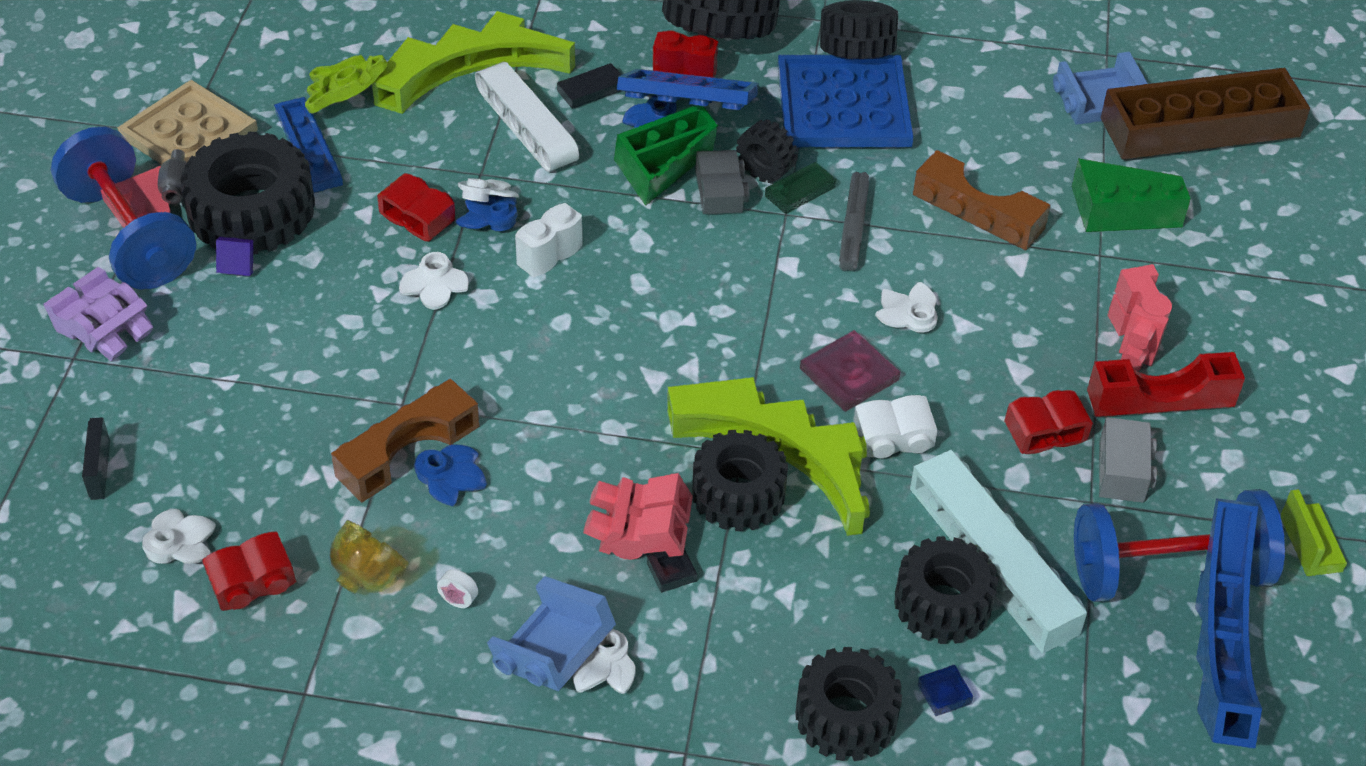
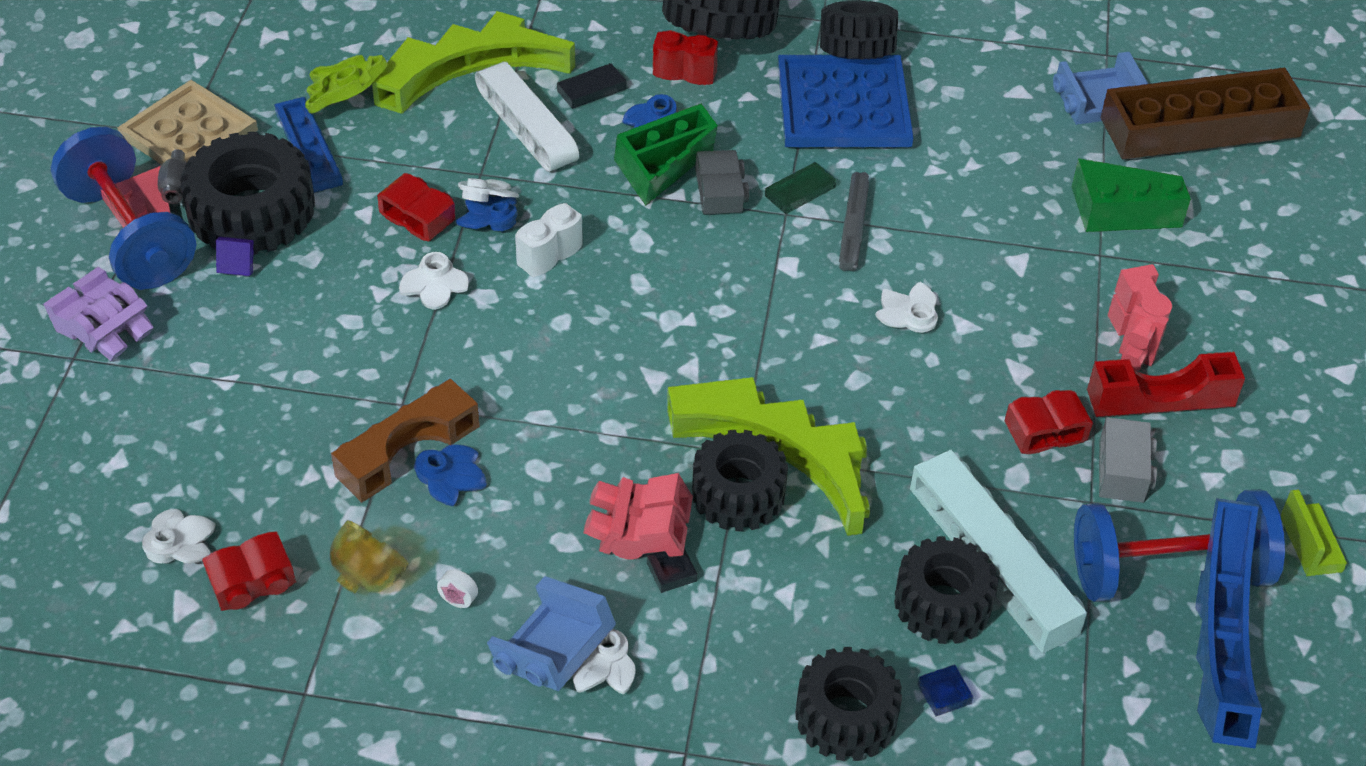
black tile [82,417,110,500] -> none
blue plate [617,69,759,110] -> none
black tyre [736,119,798,183] -> none
clear pink tile [800,330,900,412] -> none
white brick [854,395,937,458] -> none
dark orange arch [913,150,1051,250] -> none

